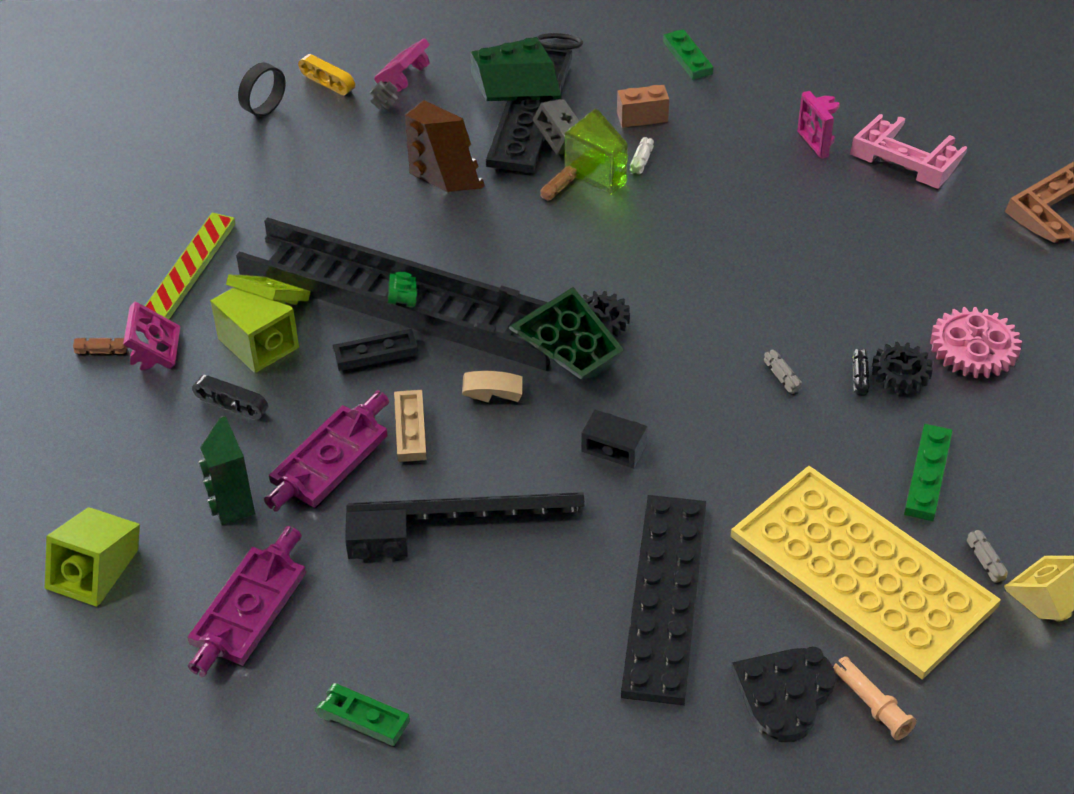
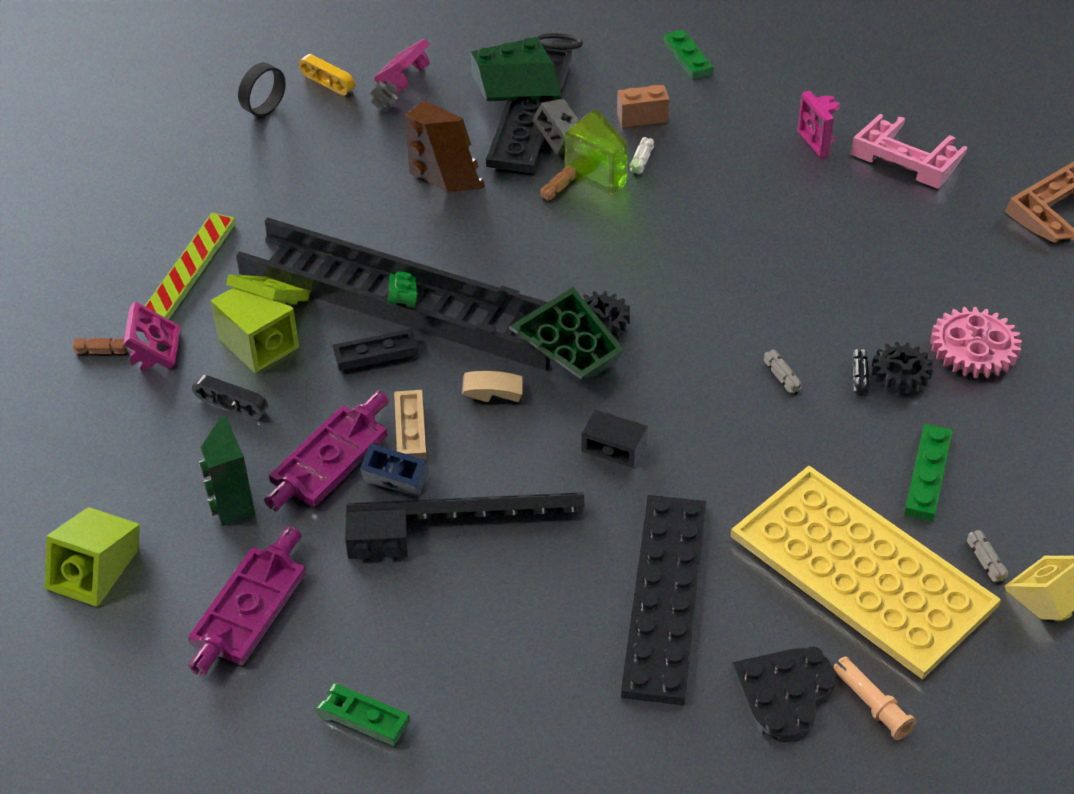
none -> dark blue brick [360,443,429,498]

